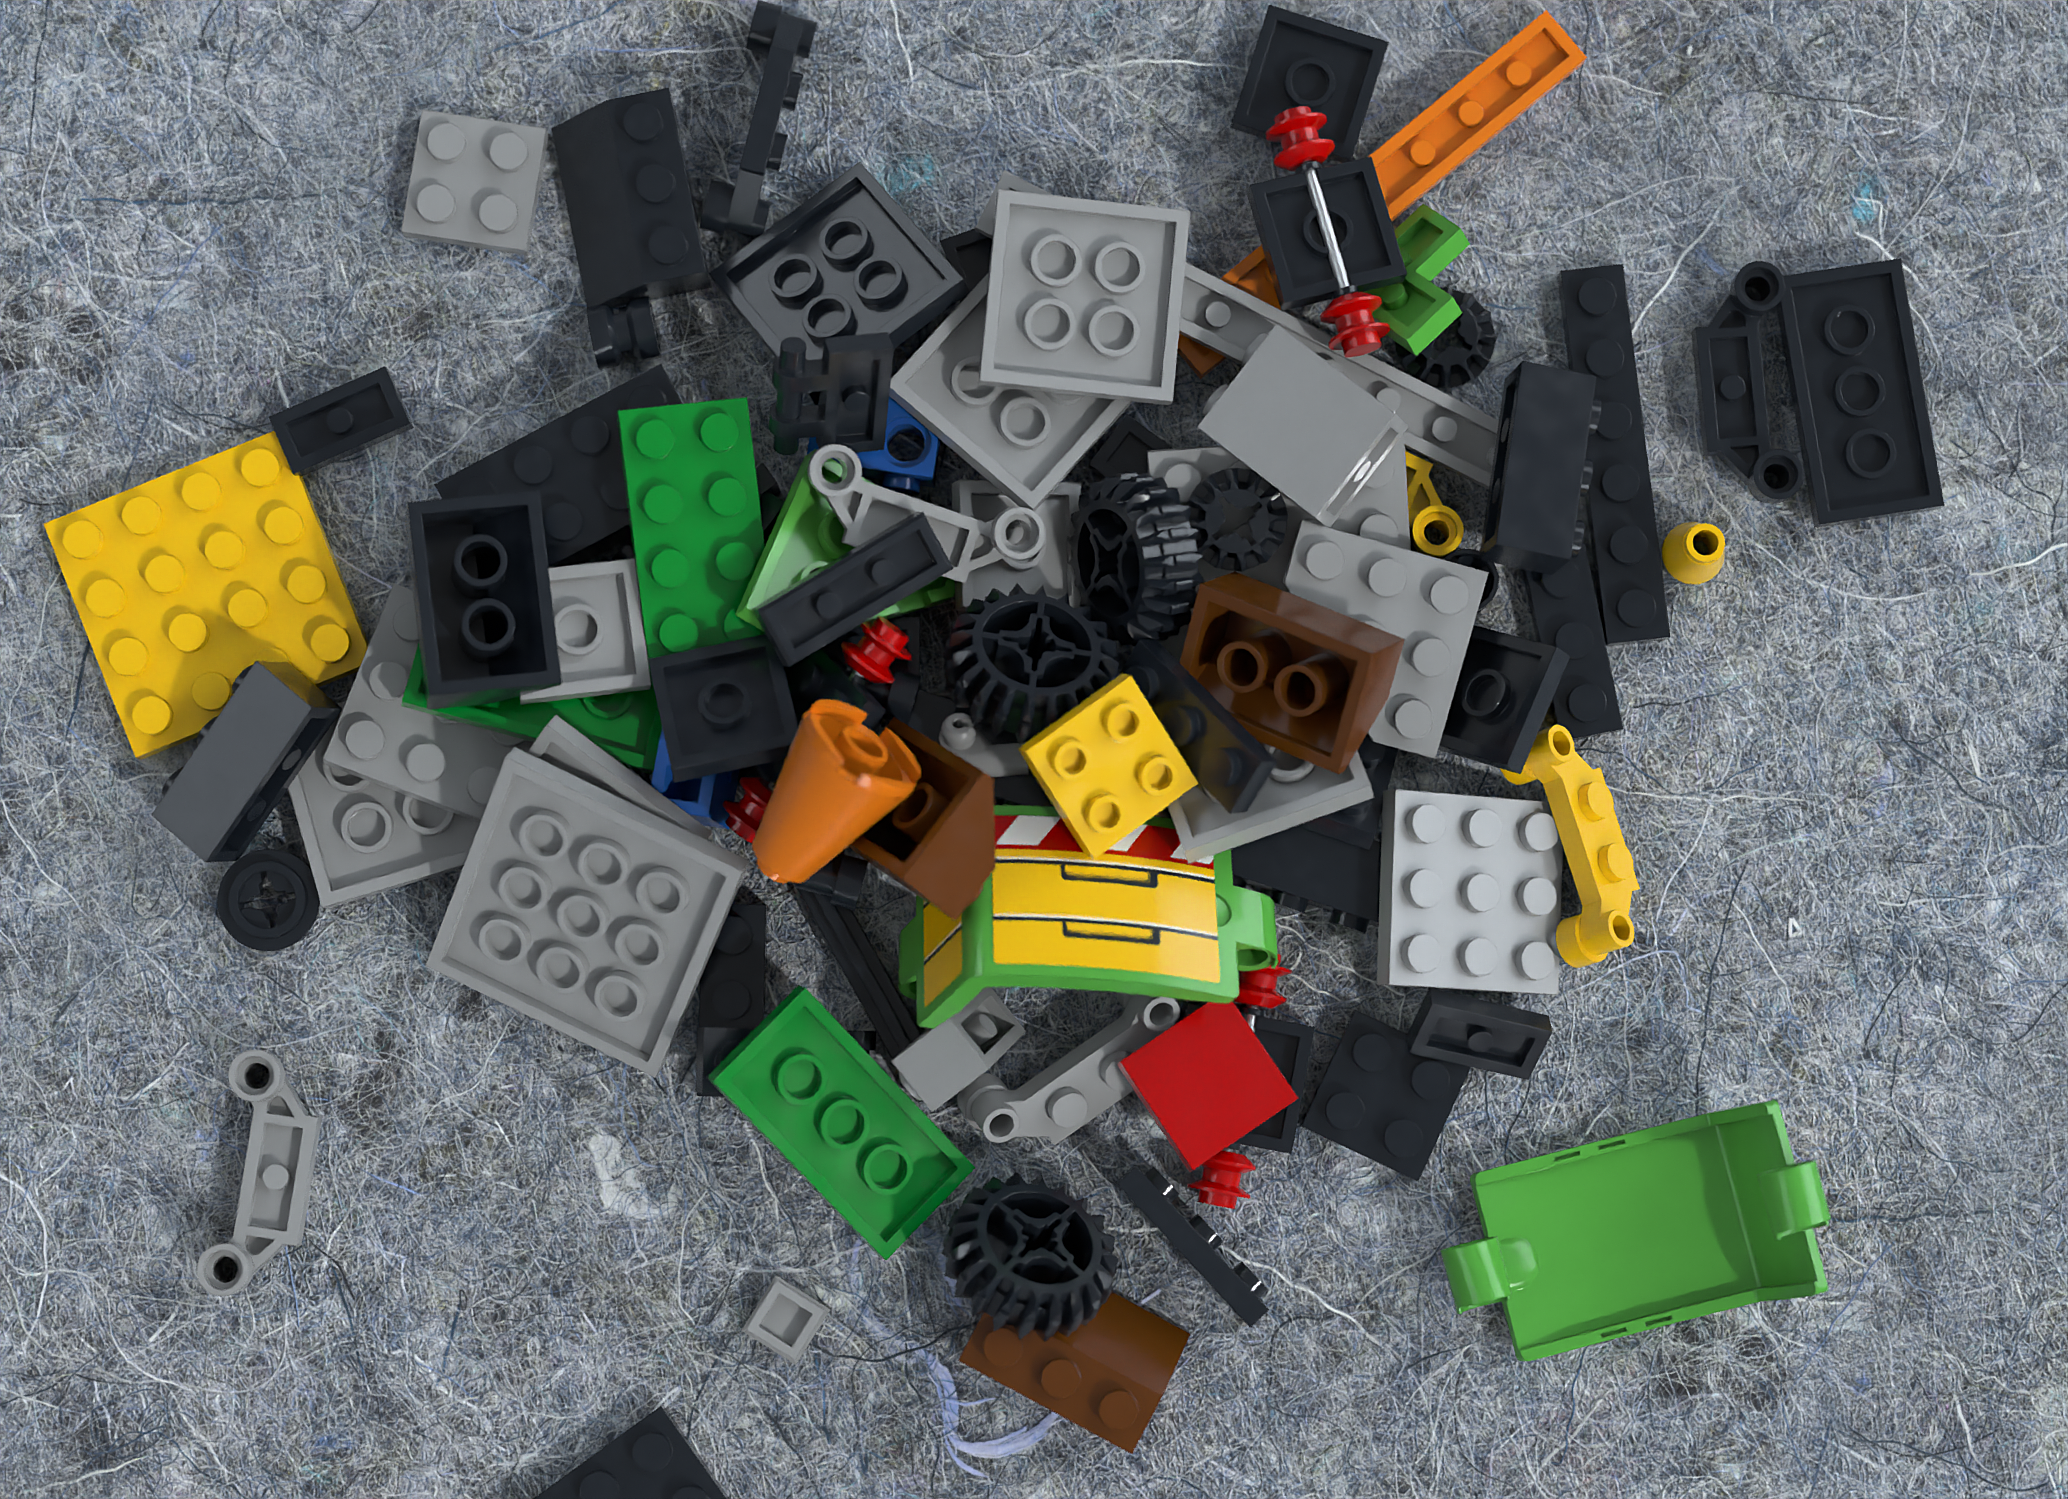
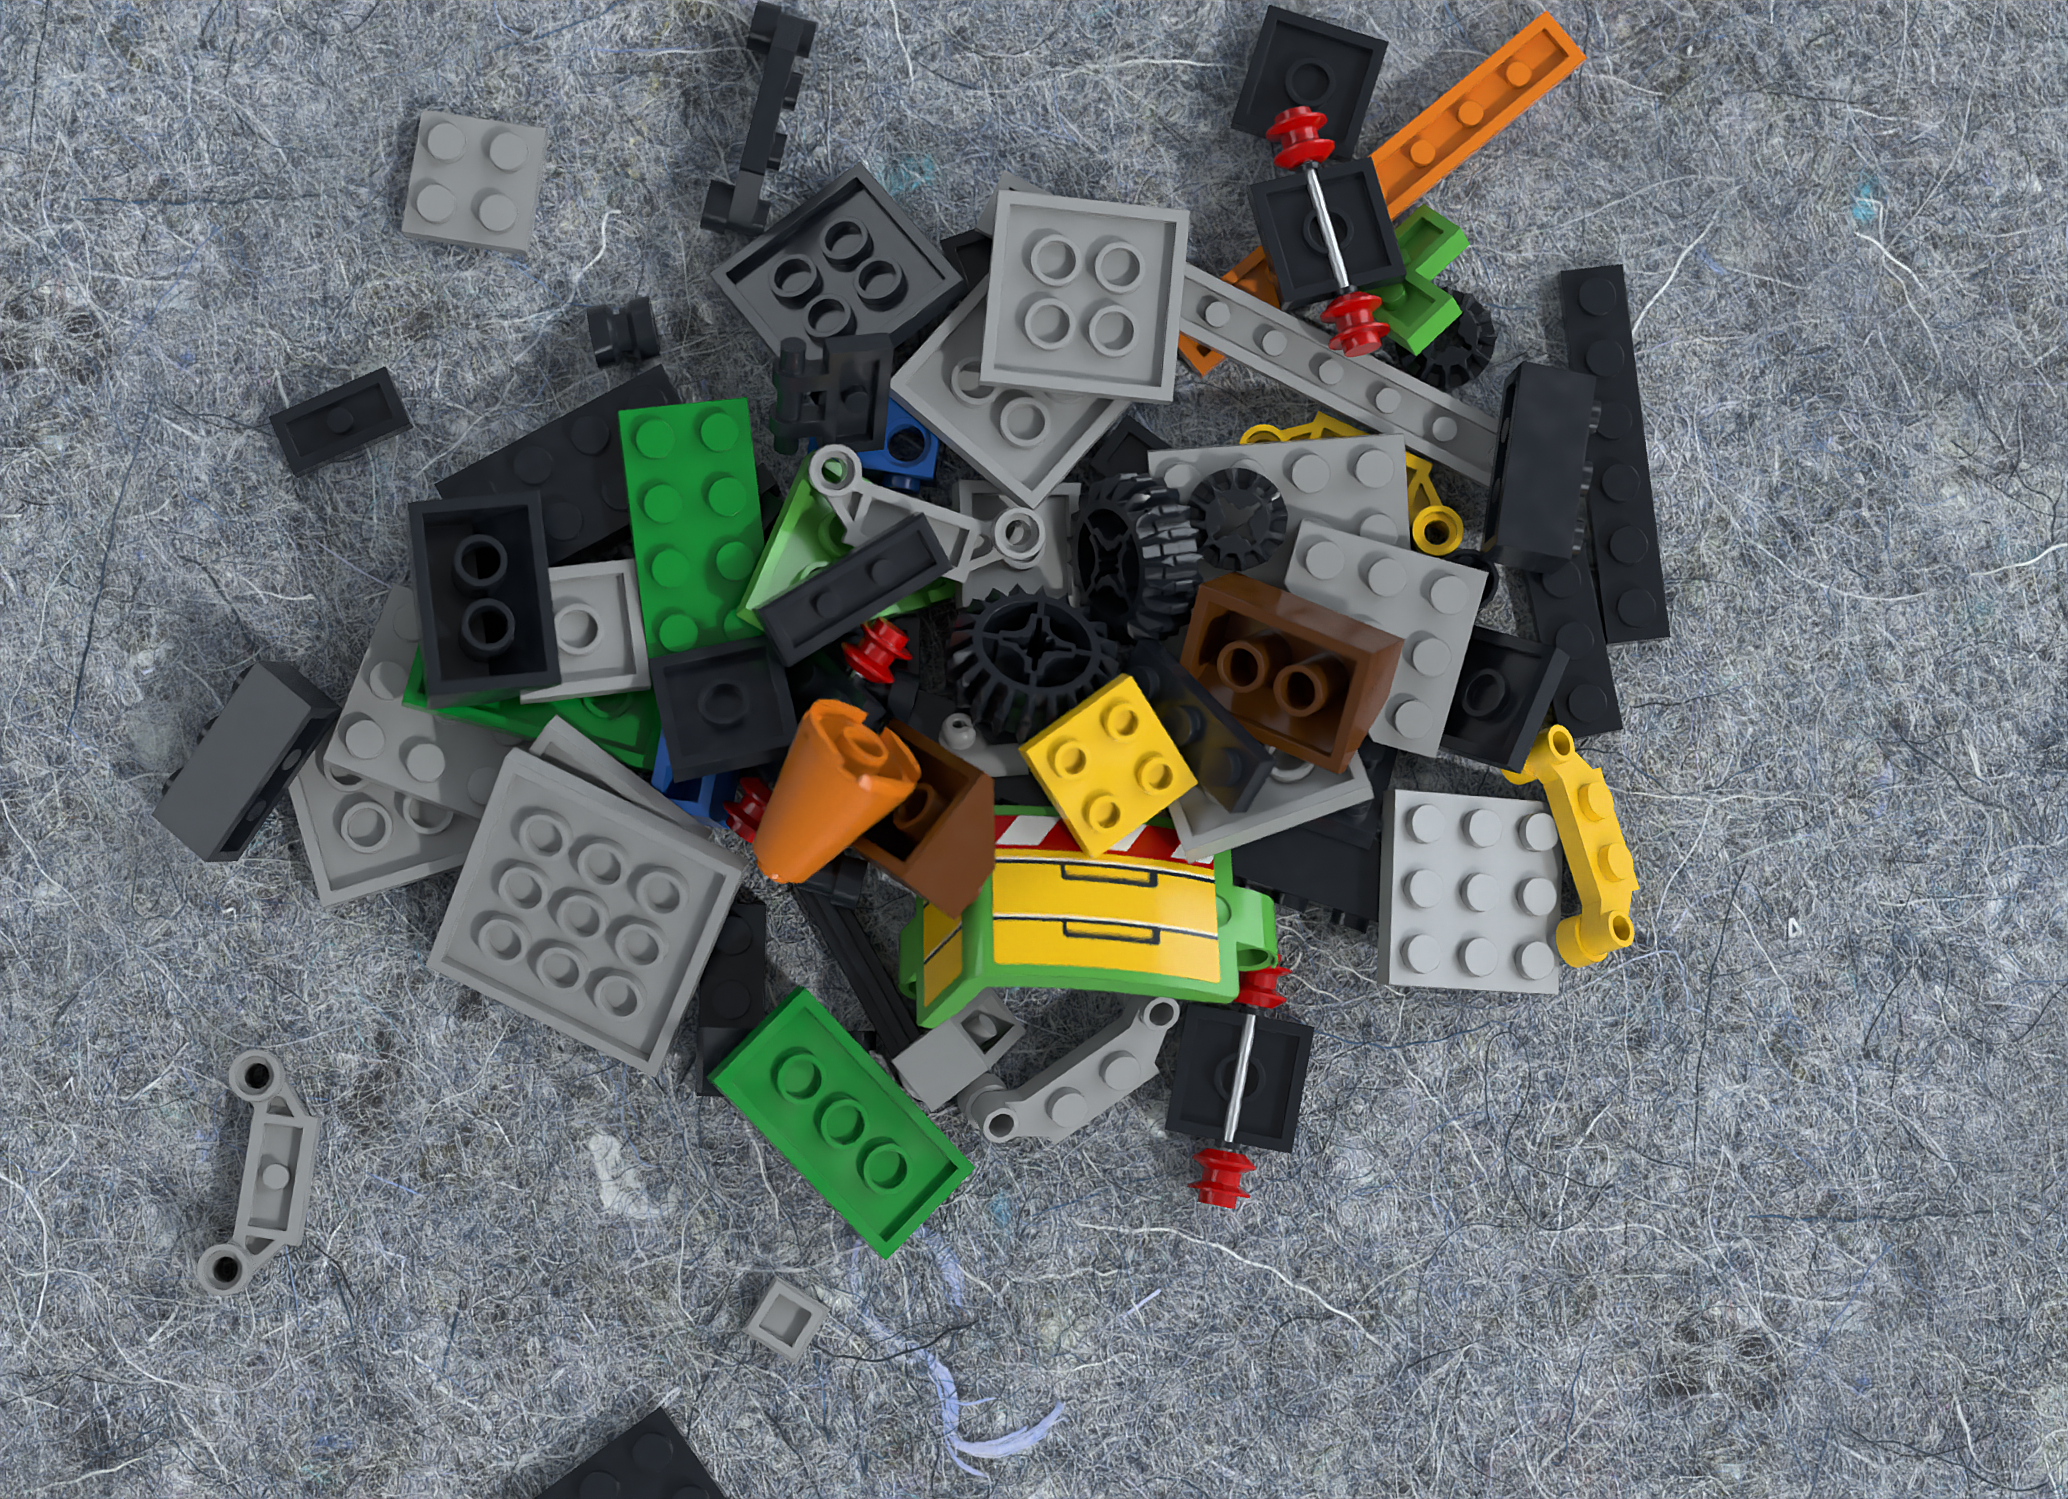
yellow plate [43,431,369,760] -> none
black gear [217,849,320,951] -> none
black slope [551,88,712,308] -> none
black gear [942,1172,1119,1342] -> none
reddish brown slope [958,1292,1190,1454] -> none
black plate [1115,1165,1269,1328] -> none
red tile [1117,1001,1298,1172] -> none
light grey panel [1198,324,1409,528] -> none
black plate [1300,1010,1471,1181] -> none
black plate [1406,988,1553,1080] -> none
bright green panel [1441,1100,1831,1362] -> none
yellow cone [1662,522,1725,584] -> none
black plate [1691,261,1804,503] -> none
black plate [1776,258,1945,528] -> none

